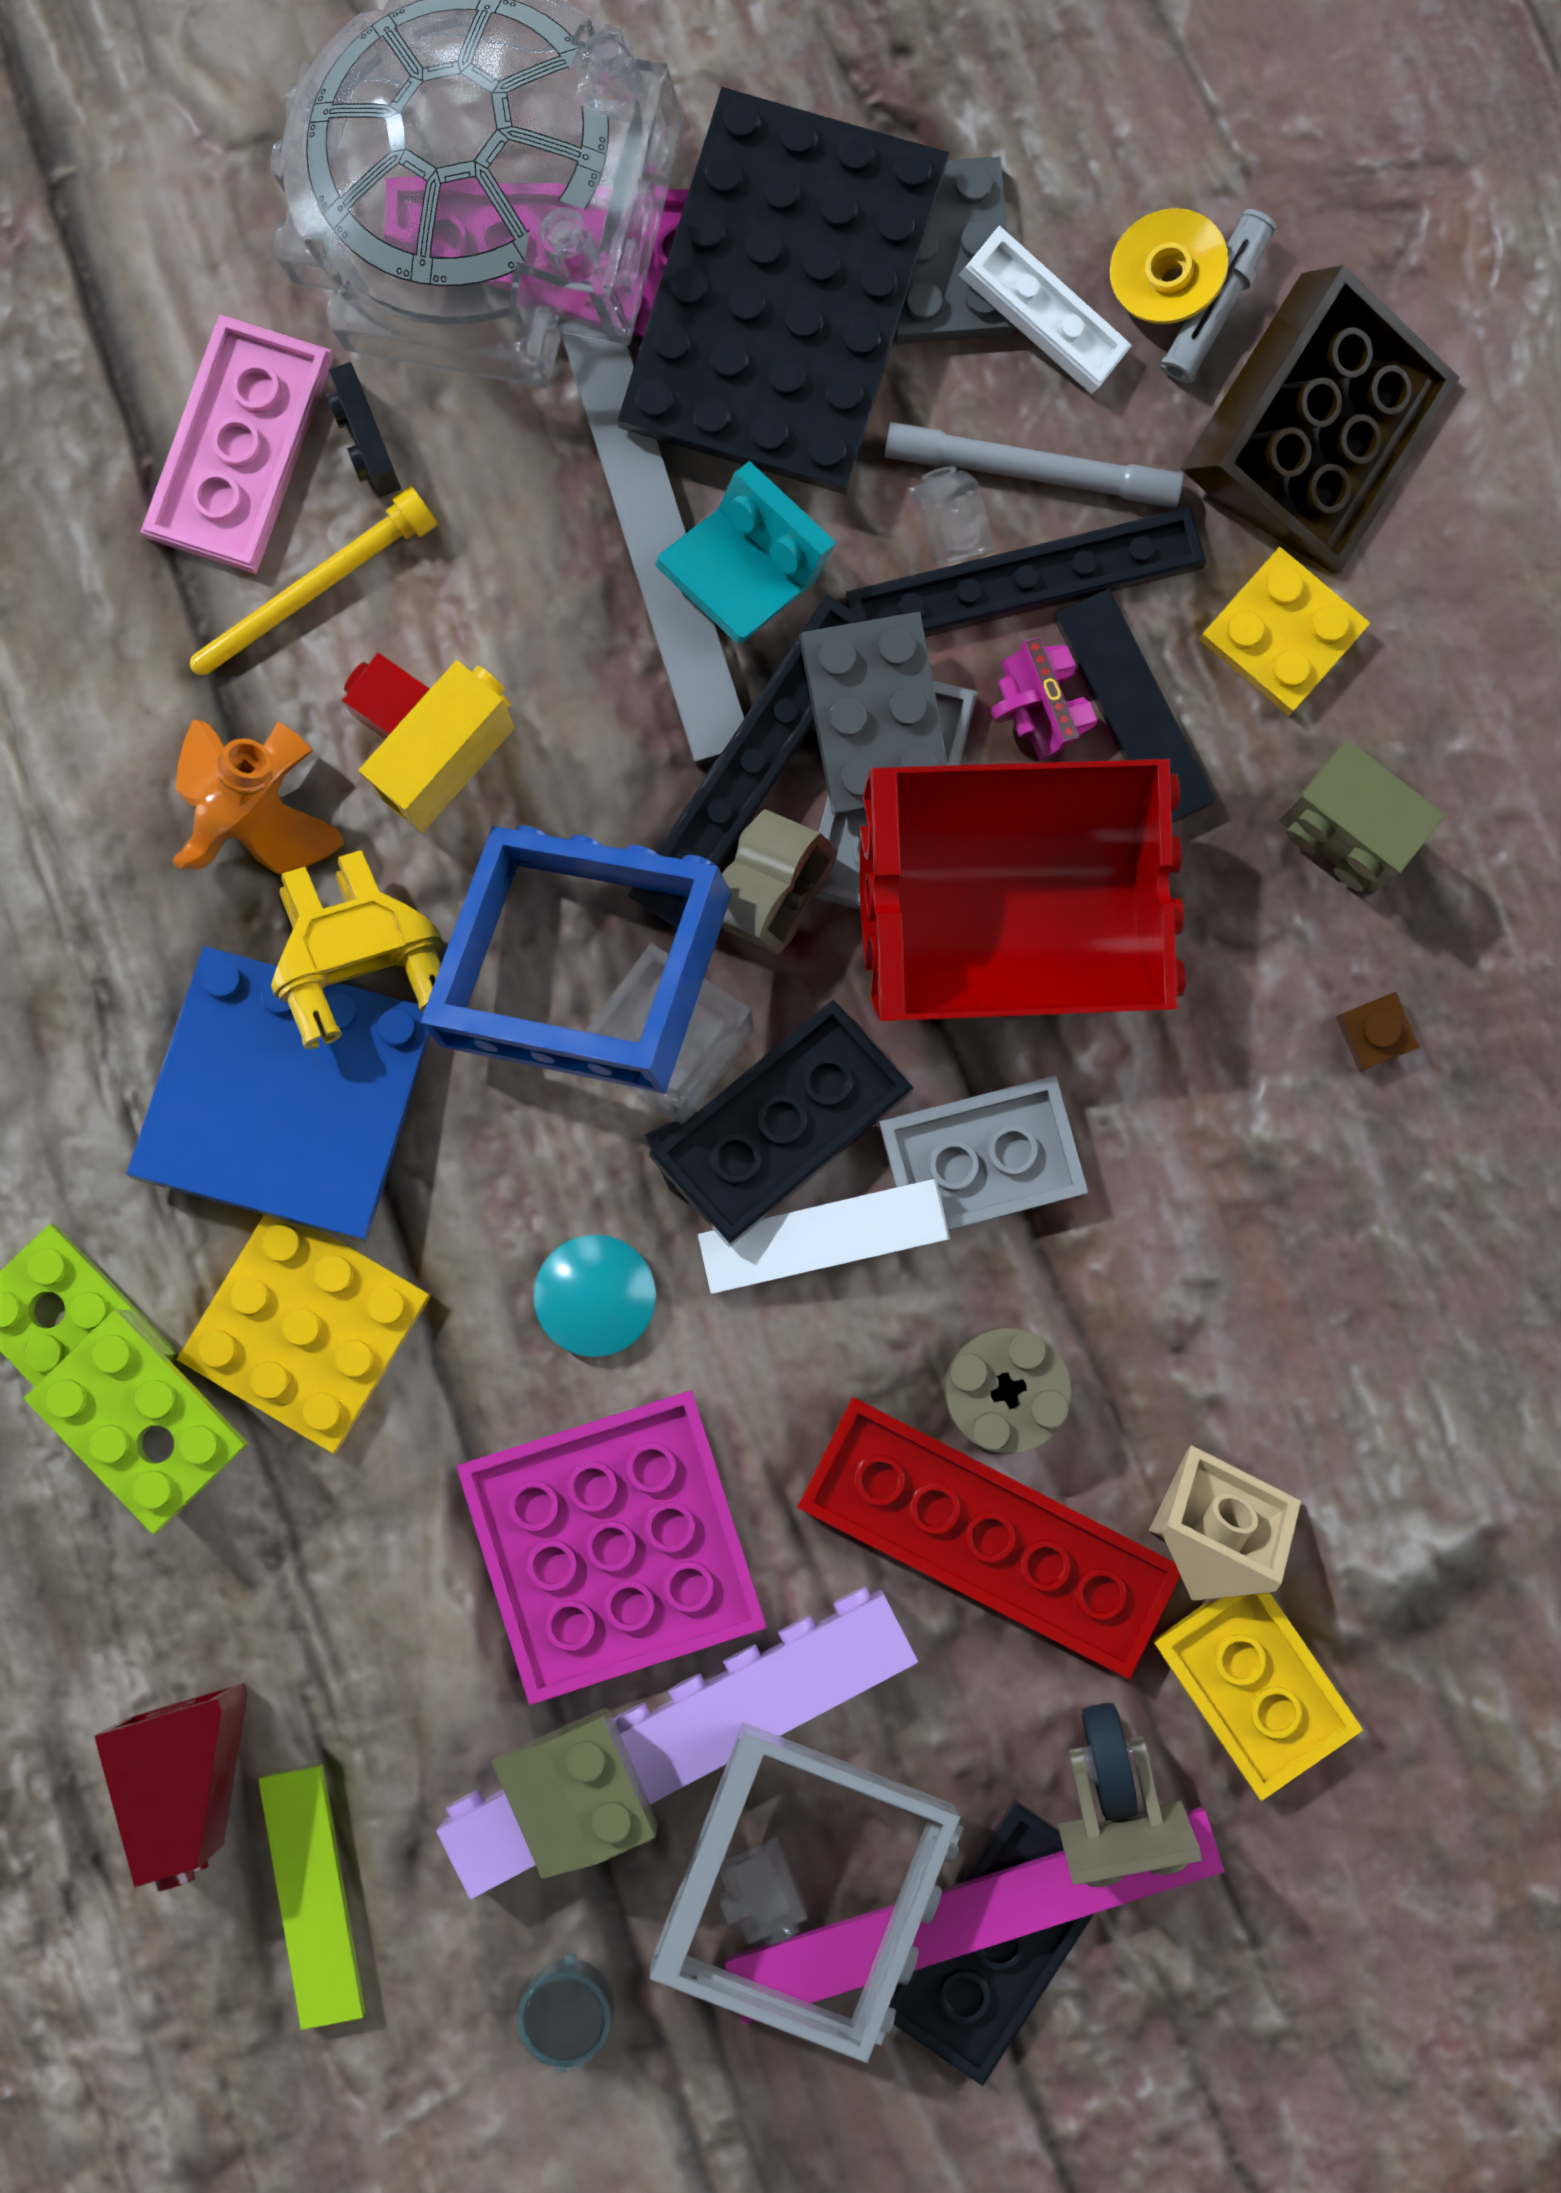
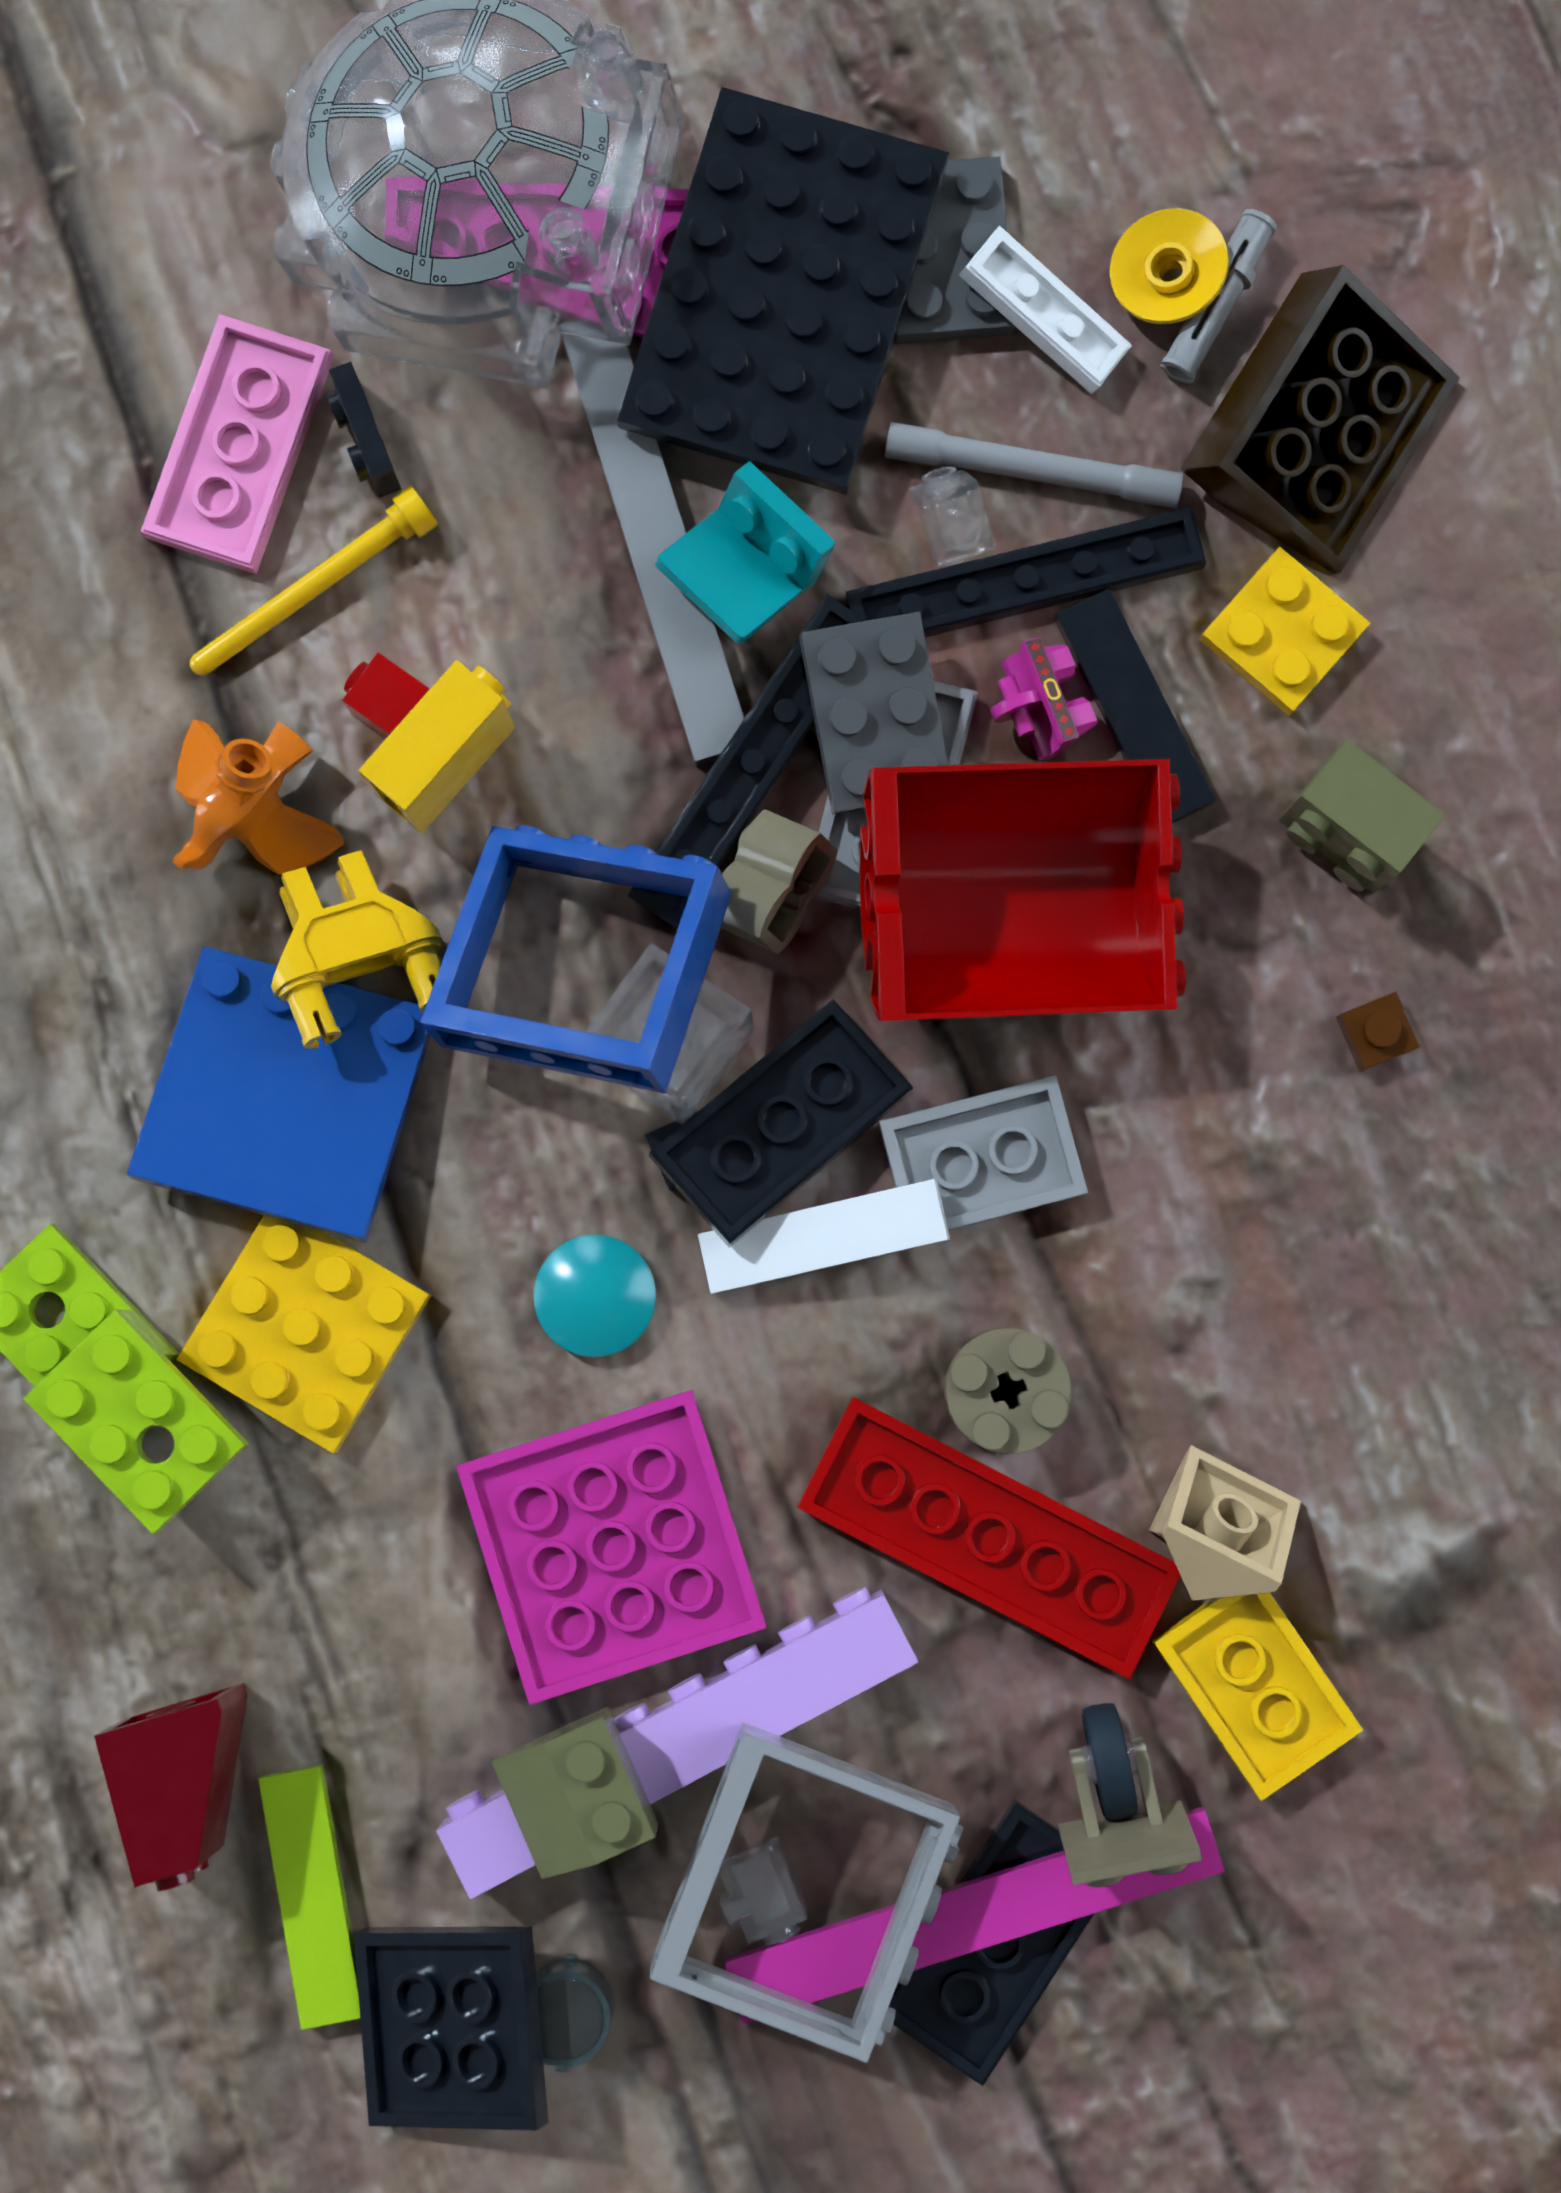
none -> black plate [354,1926,549,2131]

